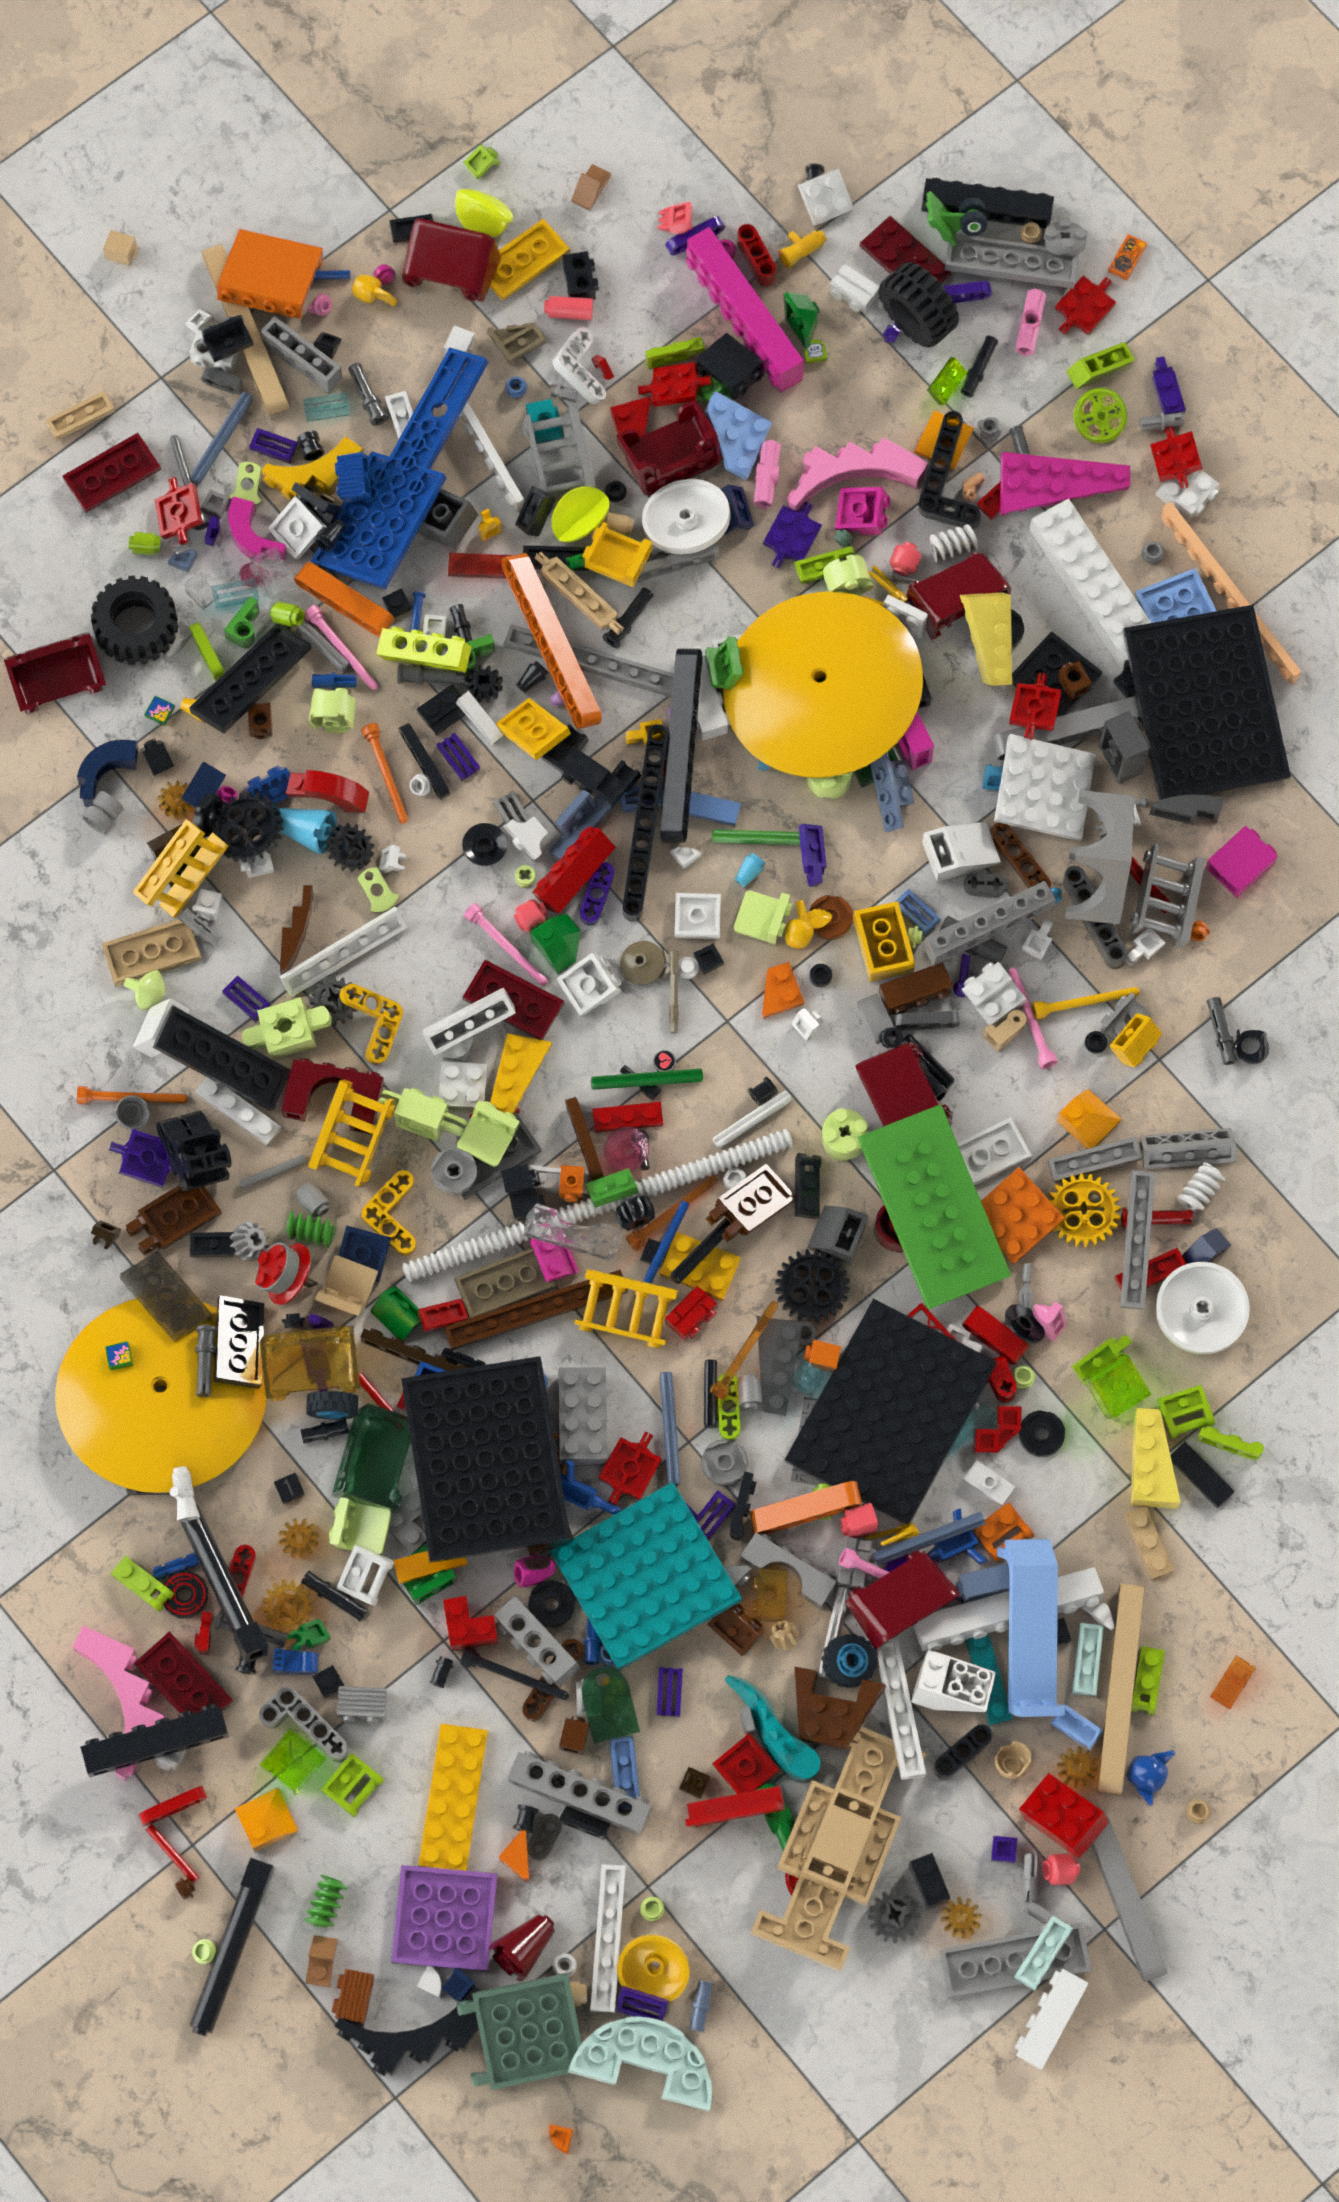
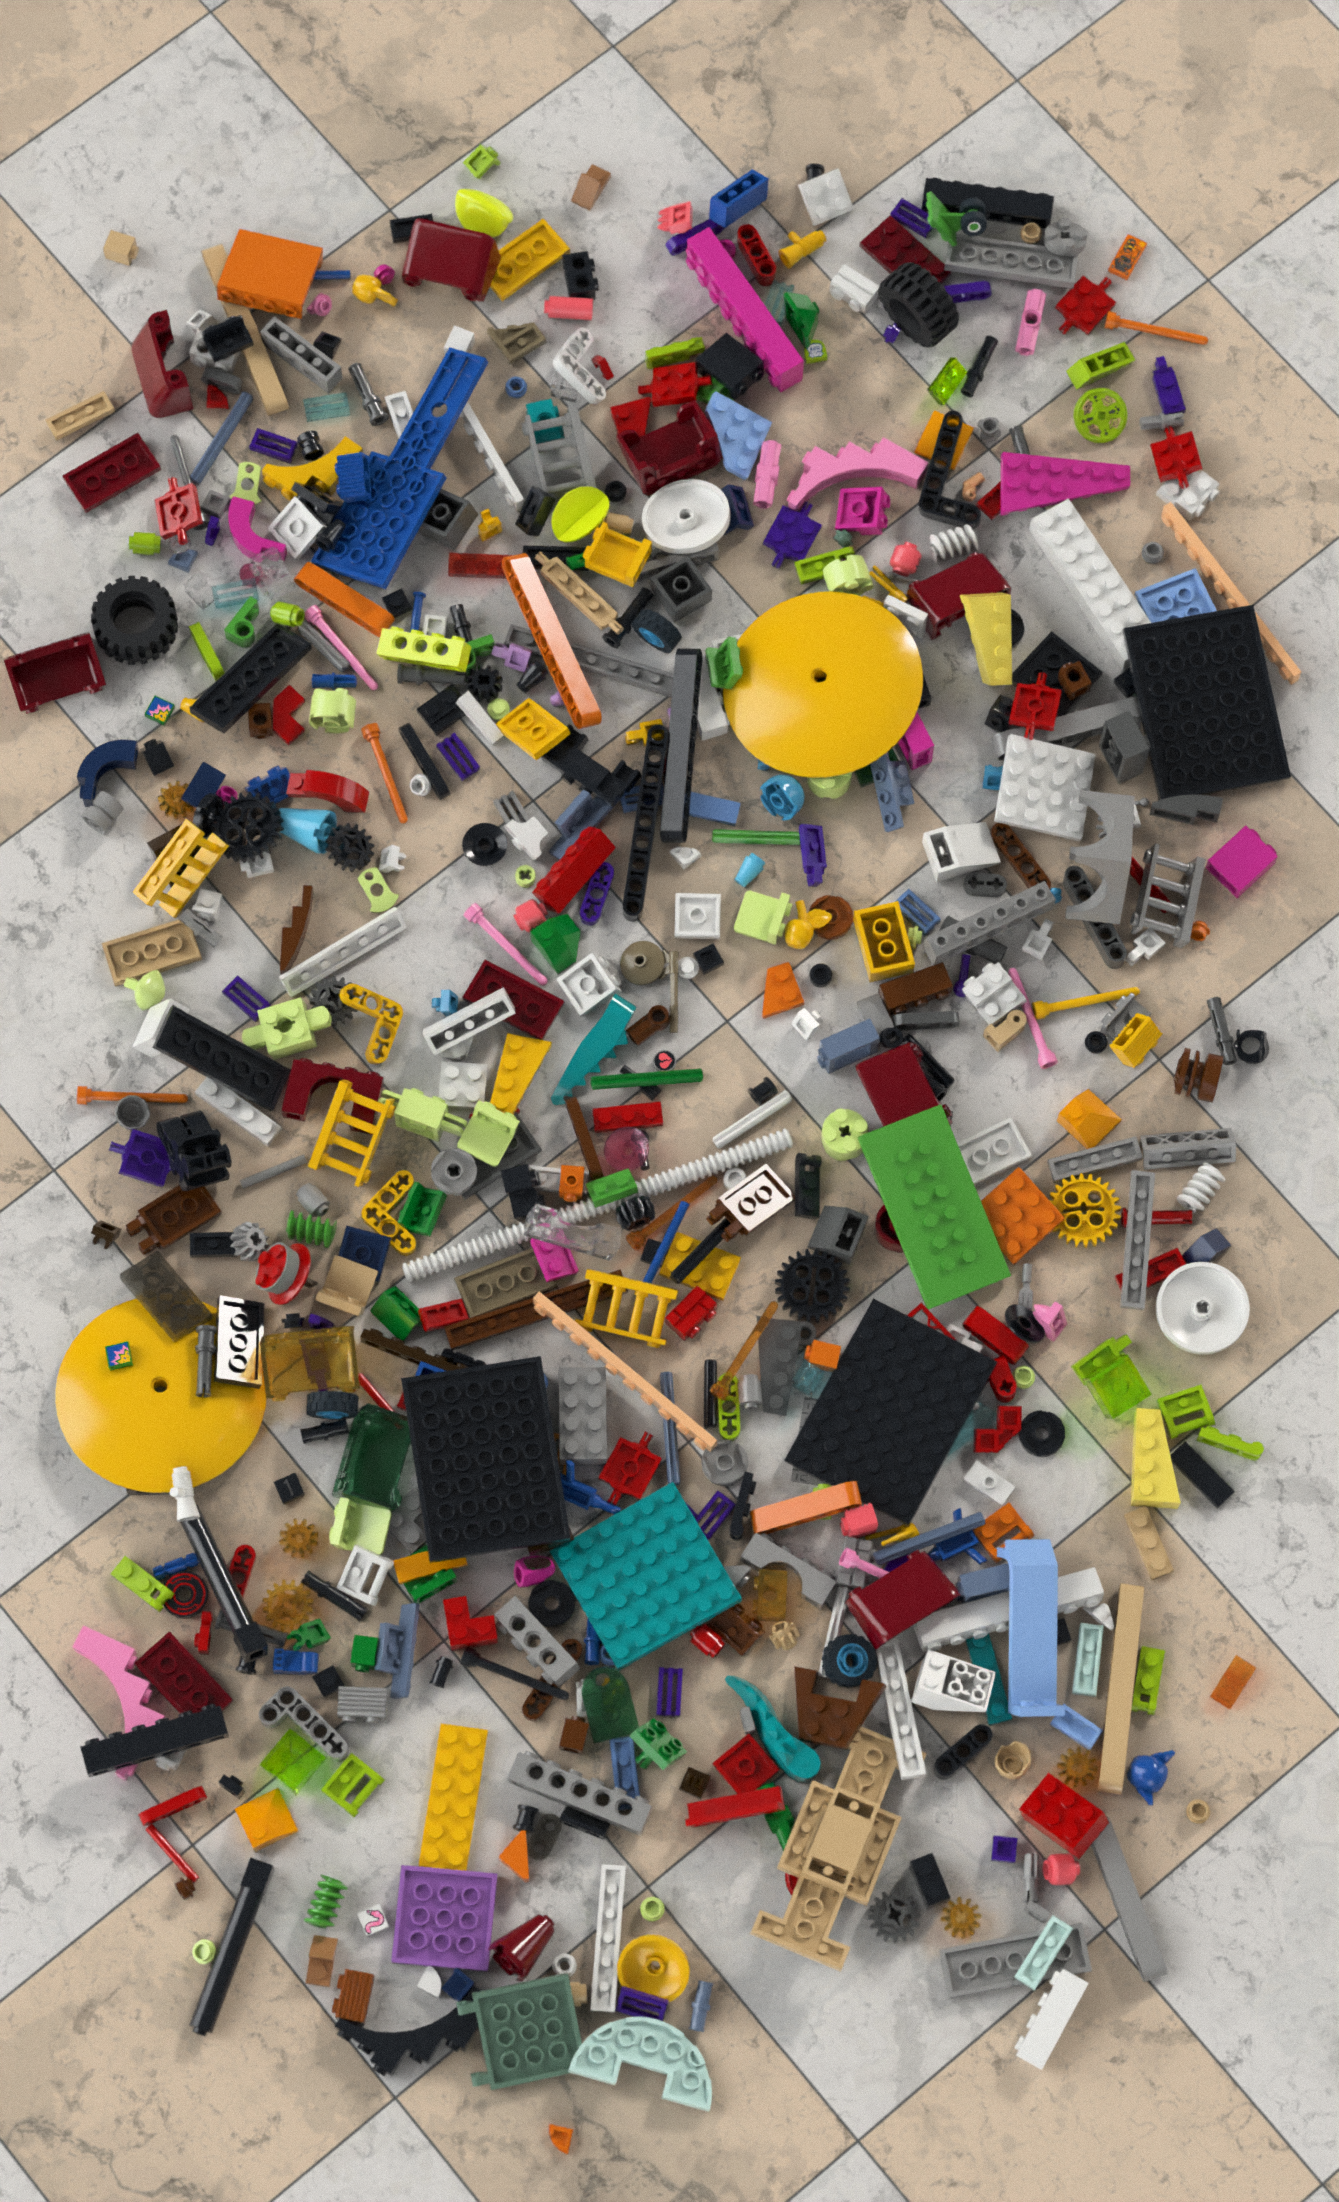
none -> dark red windscreen [131,310,194,418]
none -> red tile [206,385,229,409]
none -> black plate [218,1775,245,1800]
none -> red tile [273,684,305,746]
none -> green brick [350,1635,378,1673]
none -> white tile [357,1904,389,1937]
none -> sand blue bracket [375,1603,420,1699]
none -> green bracket [398,1182,447,1237]
none -> dark azure tile [432,989,458,1017]
none -> yellowish green plate [487,698,510,720]
none -> lavender plate [491,643,533,672]
none -> light nougat plate [533,1291,717,1452]
none -> teal animal [551,993,637,1105]
none -> reddish brown piece [626,1005,669,1046]
none -> green plate [629,1718,688,1770]
none -> black wheel [632,608,682,653]
none -> dark grey brick [651,556,712,623]
none -> red brick [690,1624,725,1658]
none -> blue brick [709,169,769,228]
none -> dark azure cylinder [760,774,805,821]
none -> clear light blue tile [765,280,795,326]
none -> sand blue window [817,1018,880,1074]
none -> dark purple tile [890,198,933,239]
none -> black bracket [985,694,1013,732]
none -> orange piece [1104,311,1208,345]
none -> reddish brown wheel [1174,1047,1223,1103]

